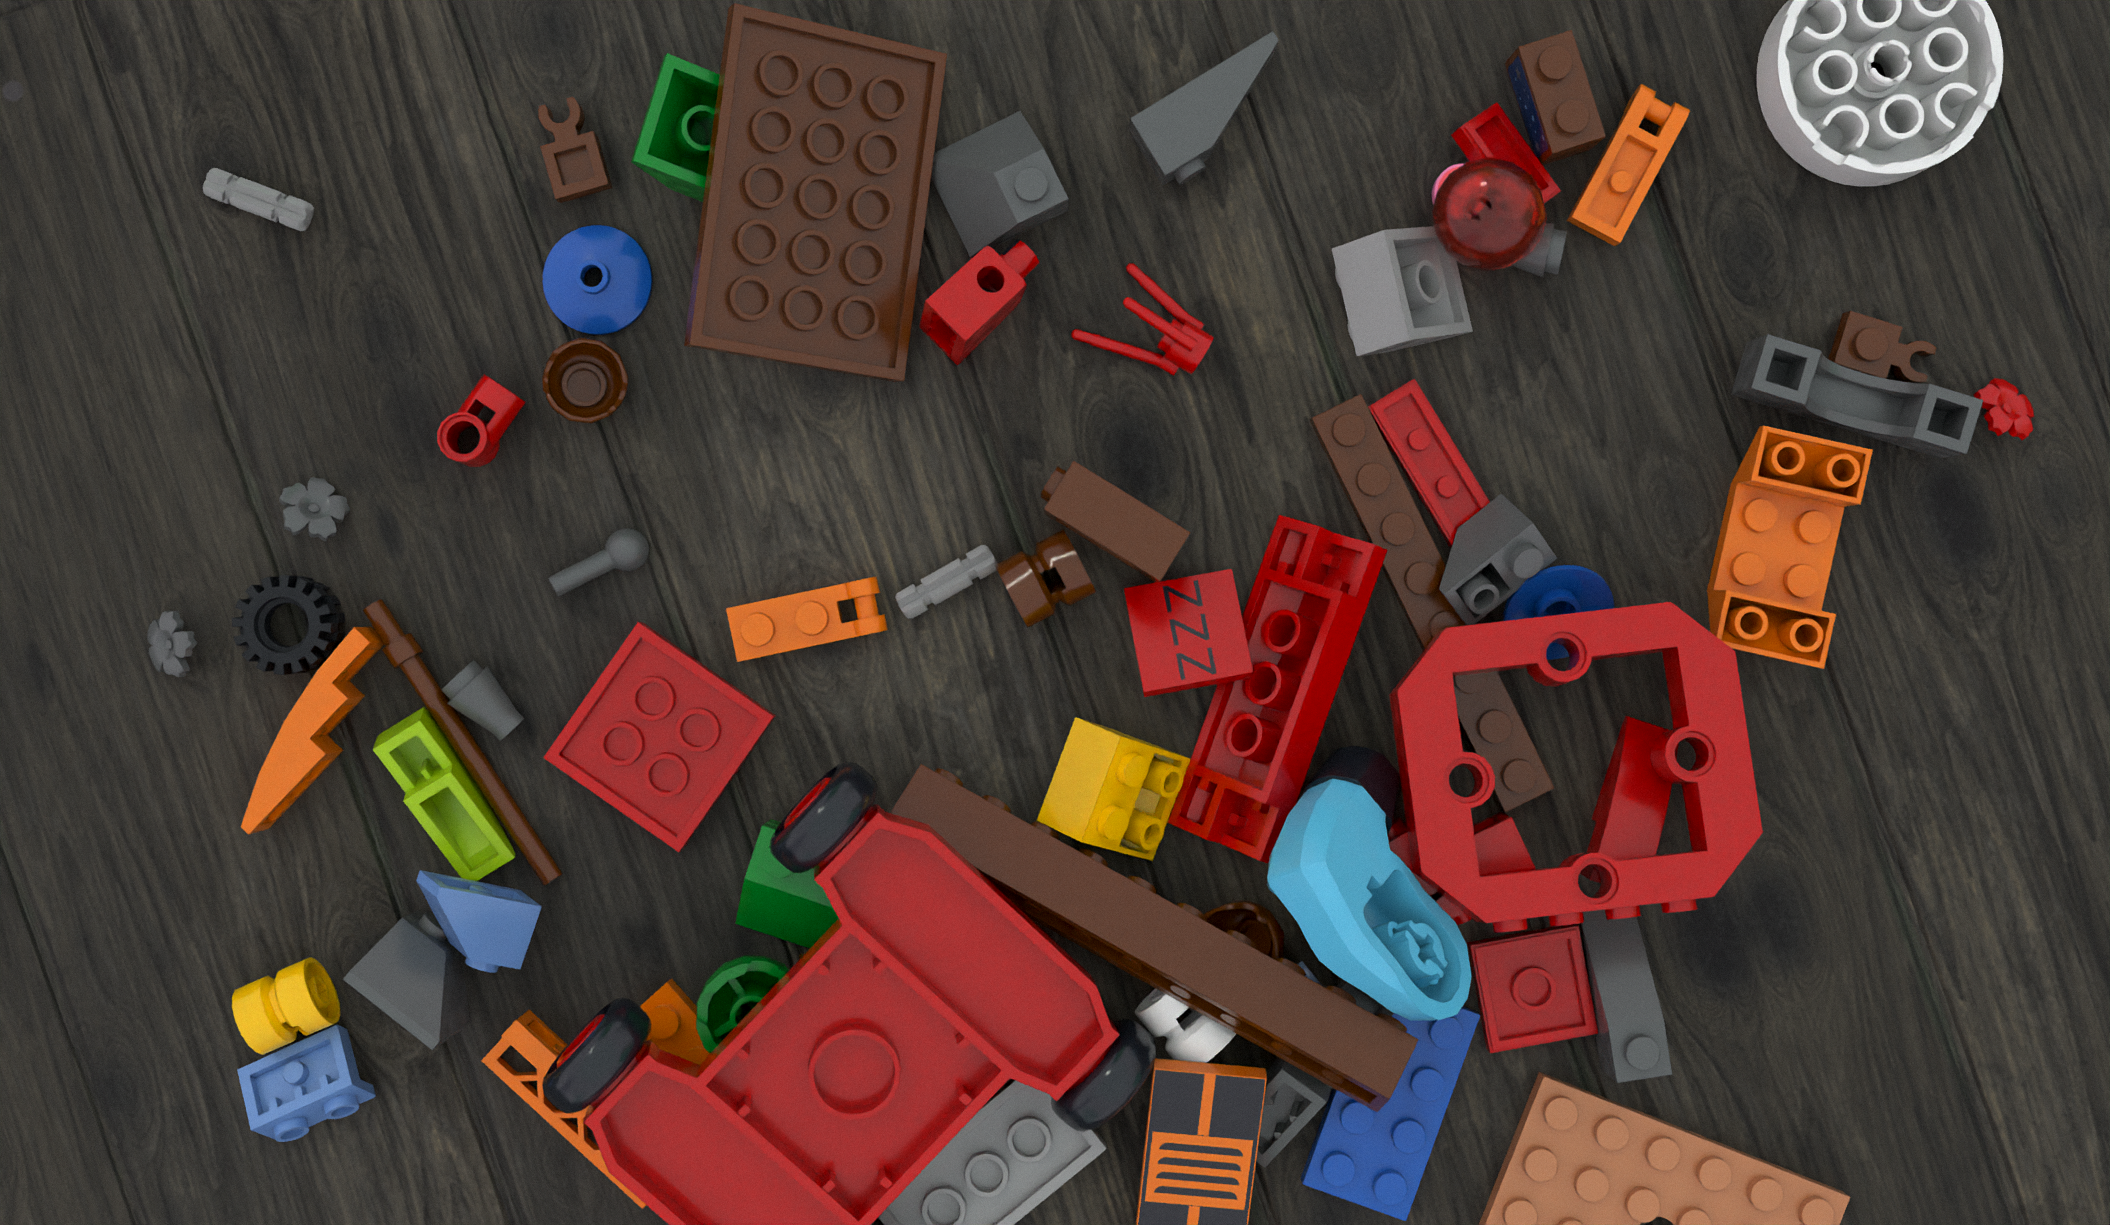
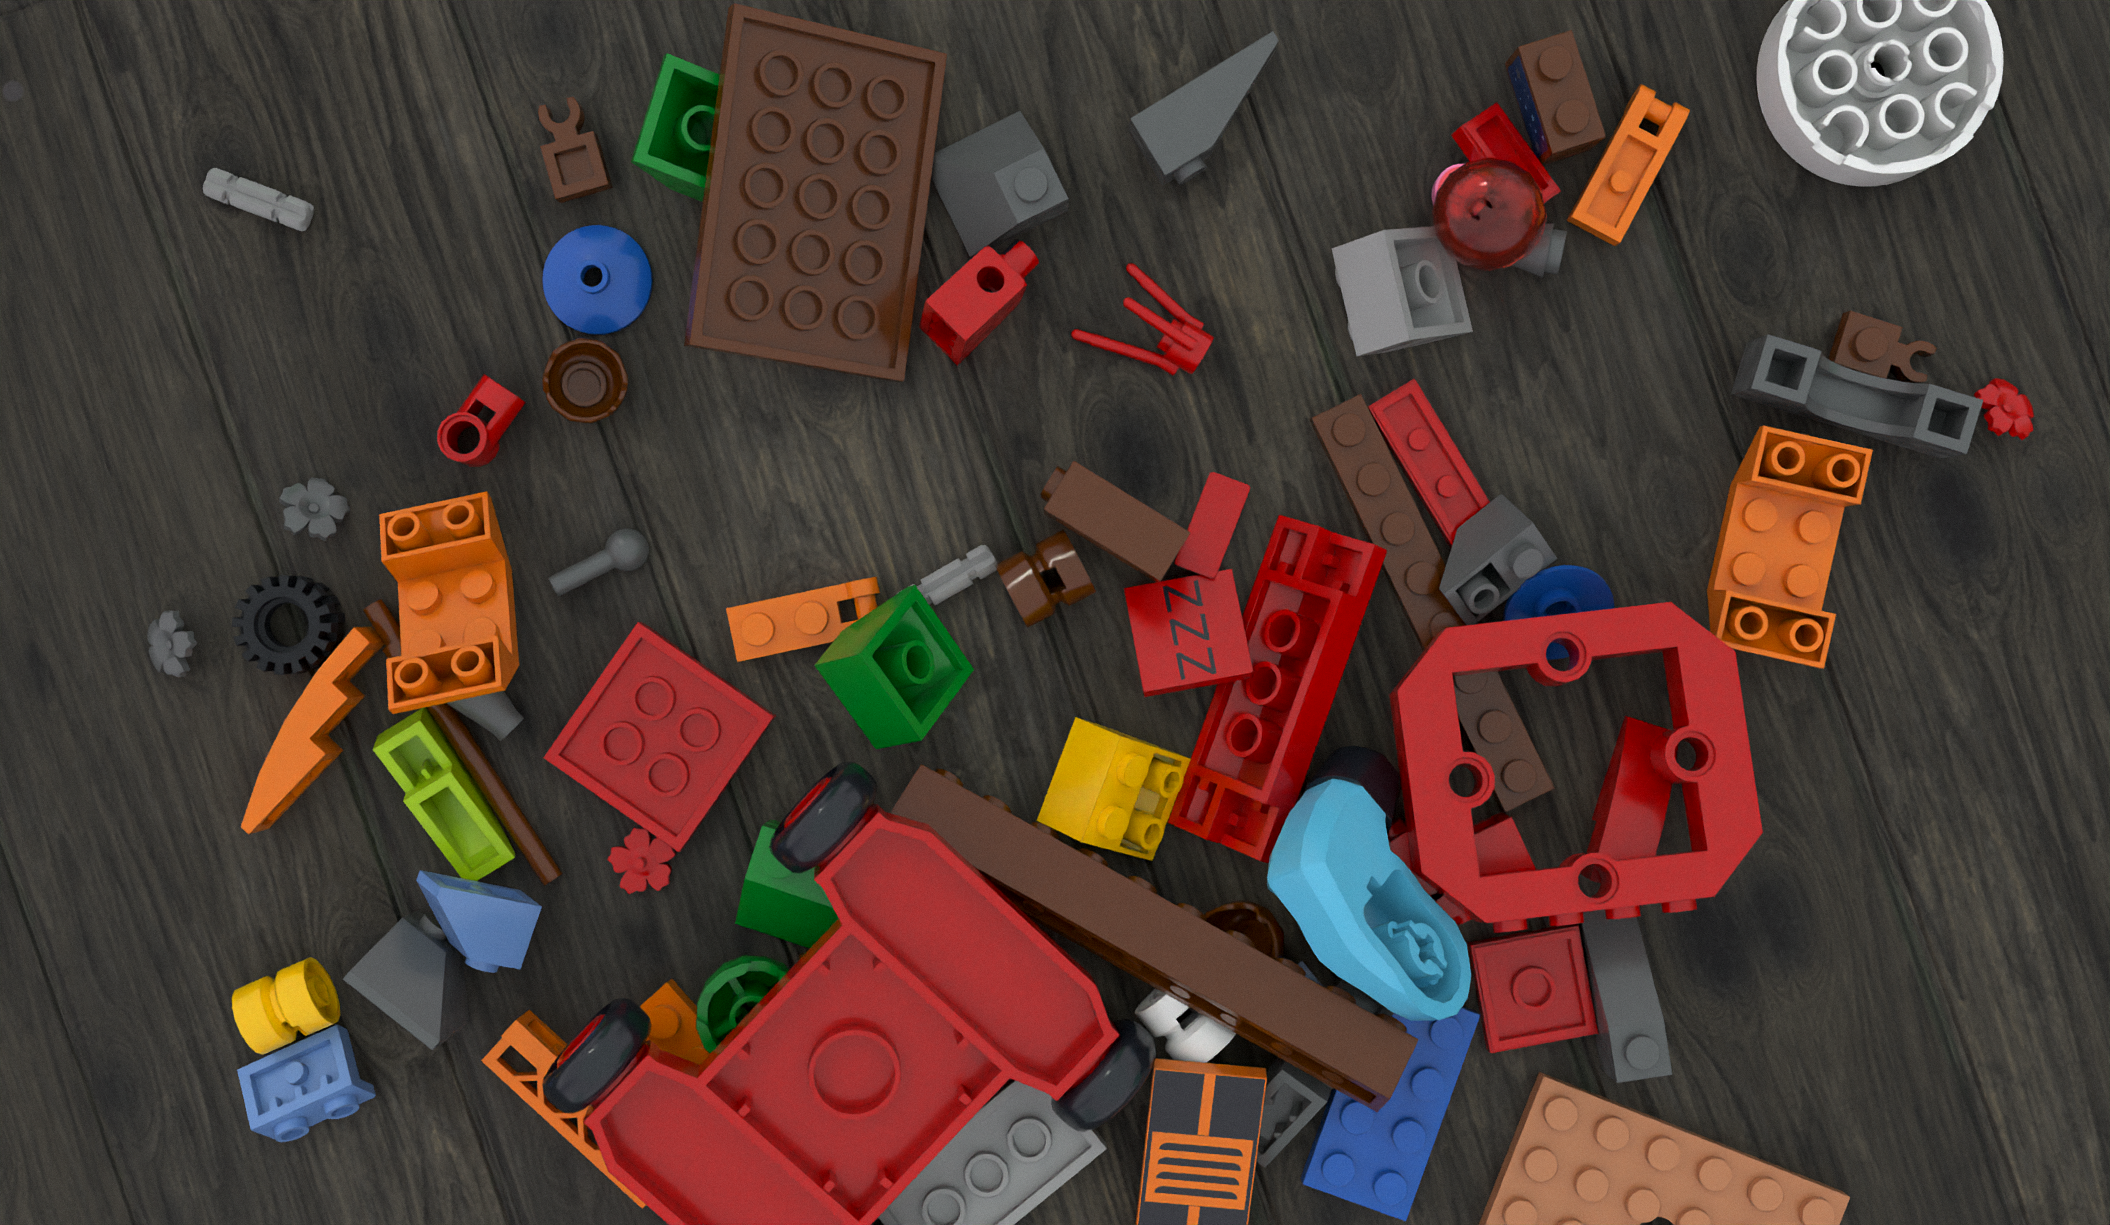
none -> orange slope [379,491,519,714]
none -> red plant [608,827,676,894]
none -> green slope [814,585,974,749]
none -> red sticker [1174,472,1250,579]

